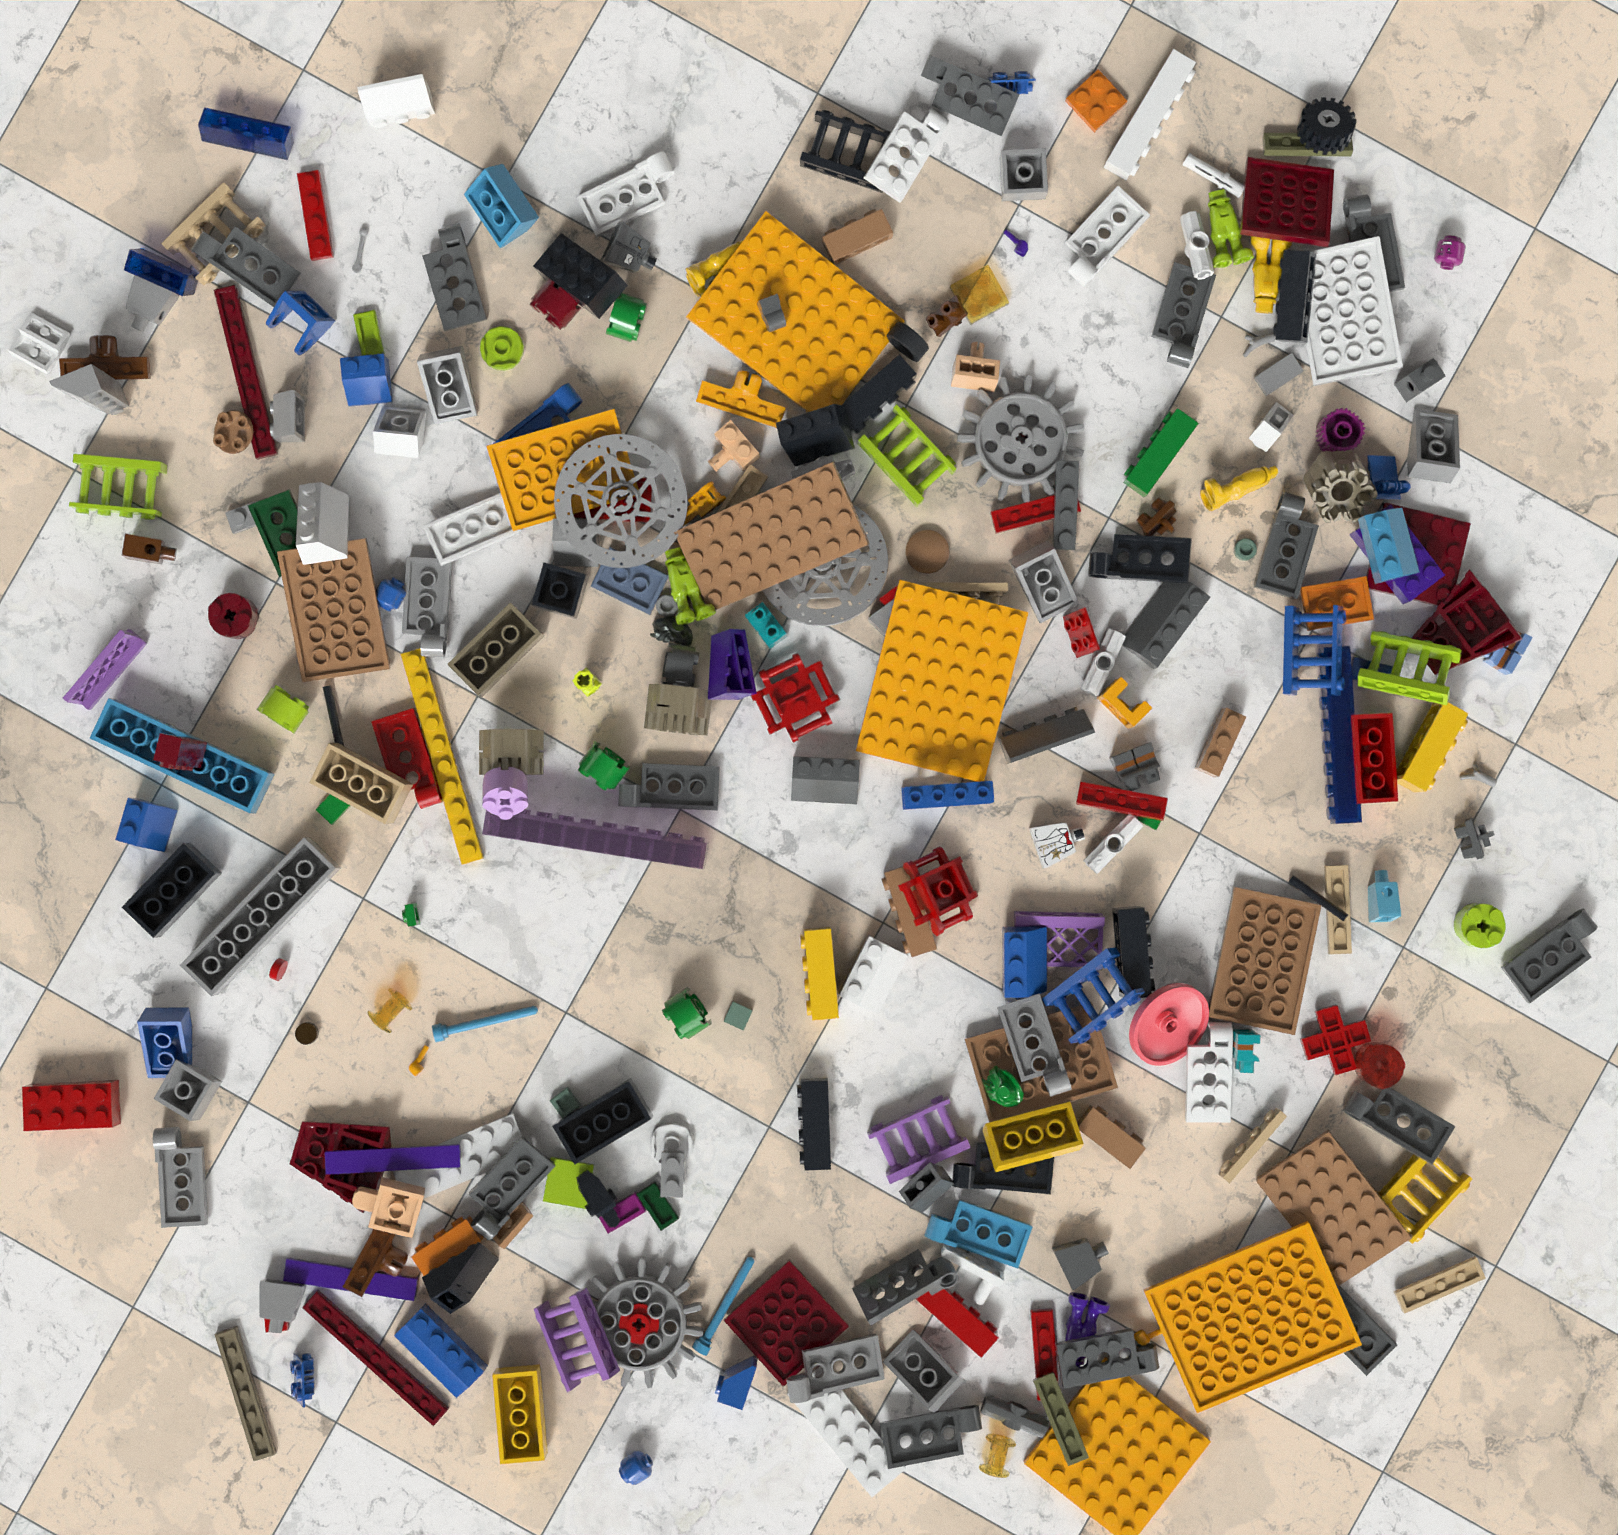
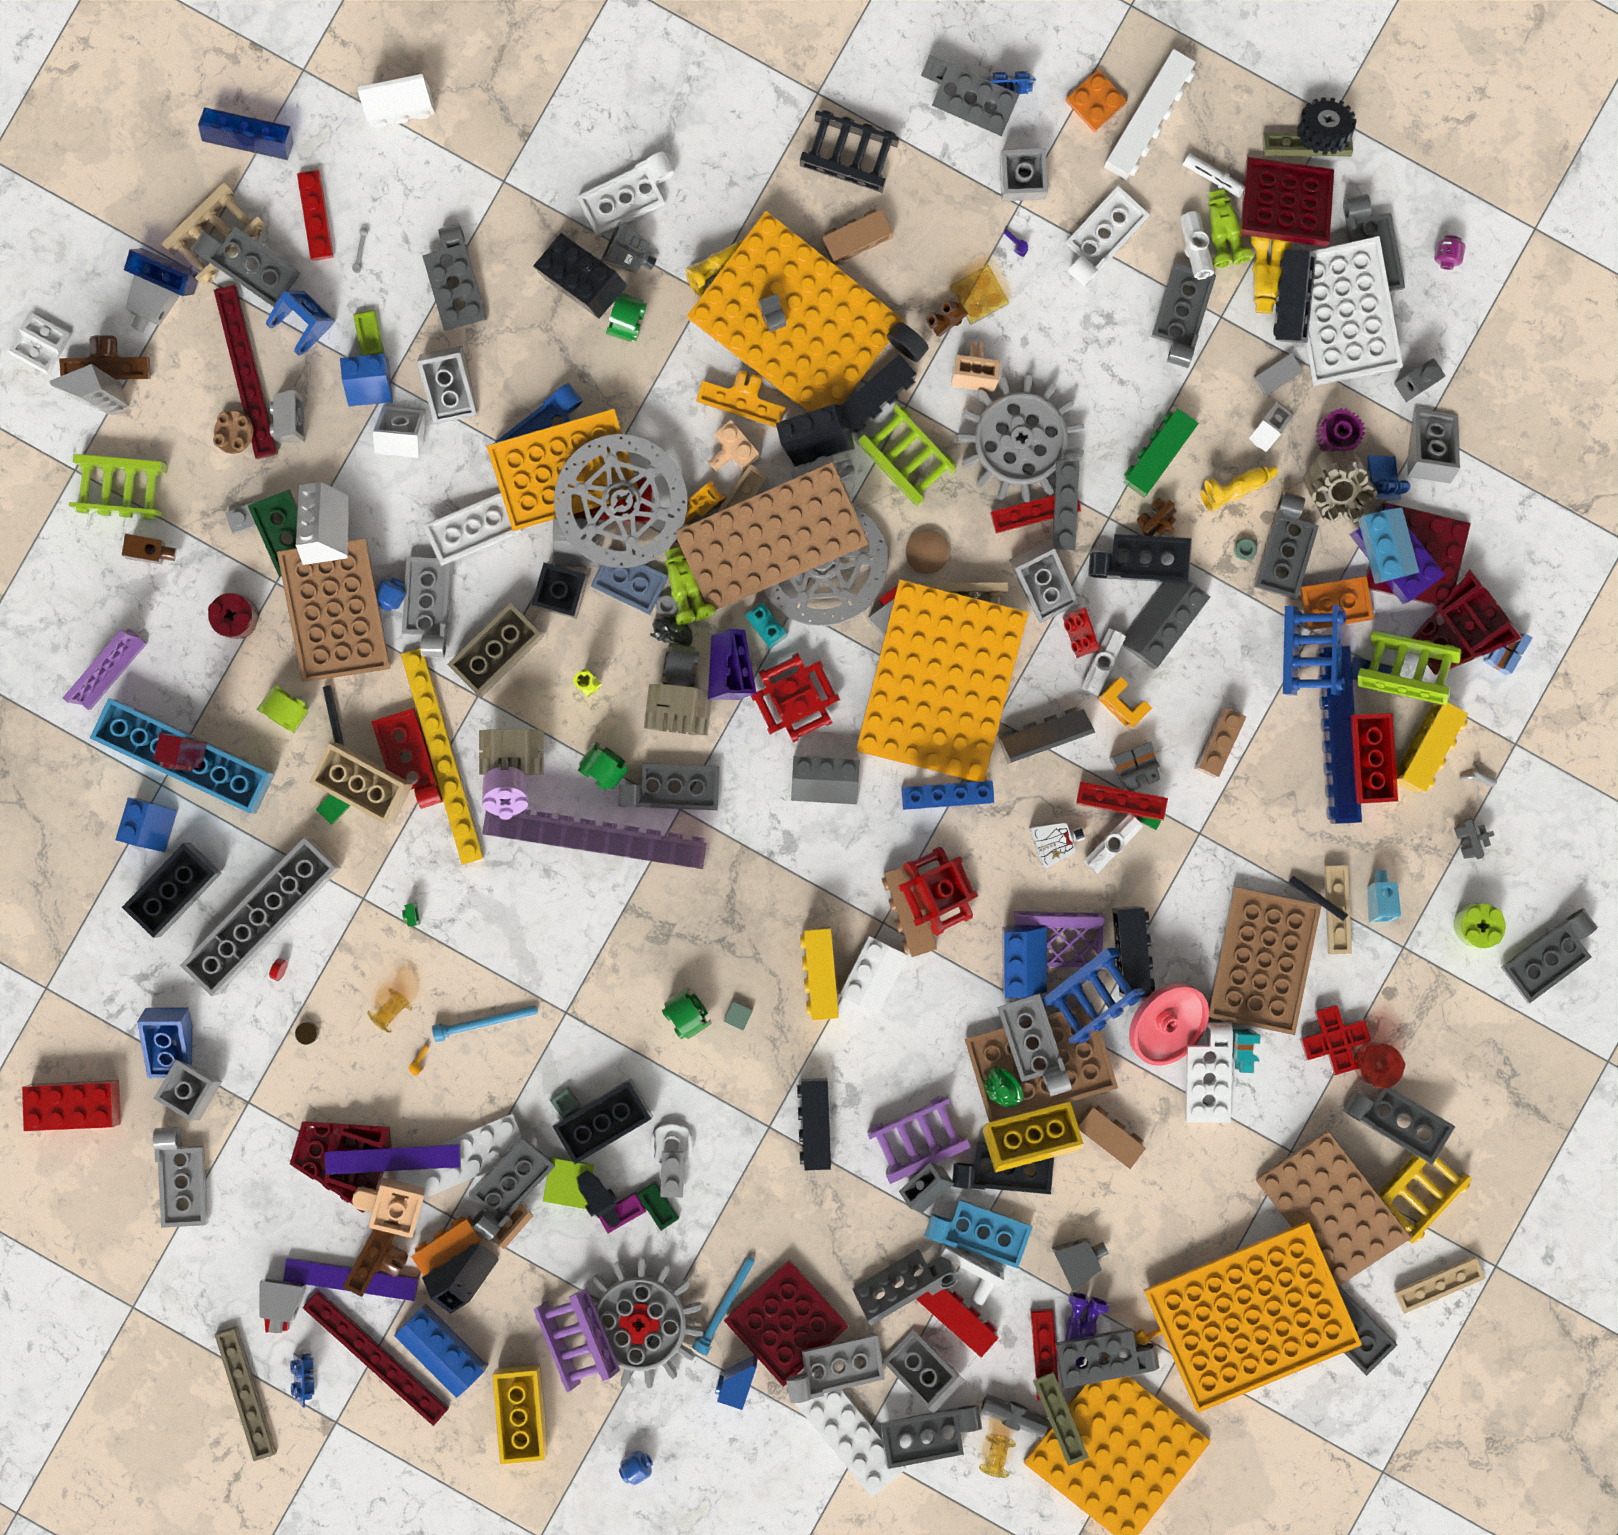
dark azure slope [464,164,539,248] -> none
lime tile [480,326,524,371] -> none
dark red brick [529,279,582,330] -> none
white hinge [864,108,949,203] -> none
tan plate [1219,1108,1287,1184] -> none
light grey bar [1243,333,1275,357] -> none

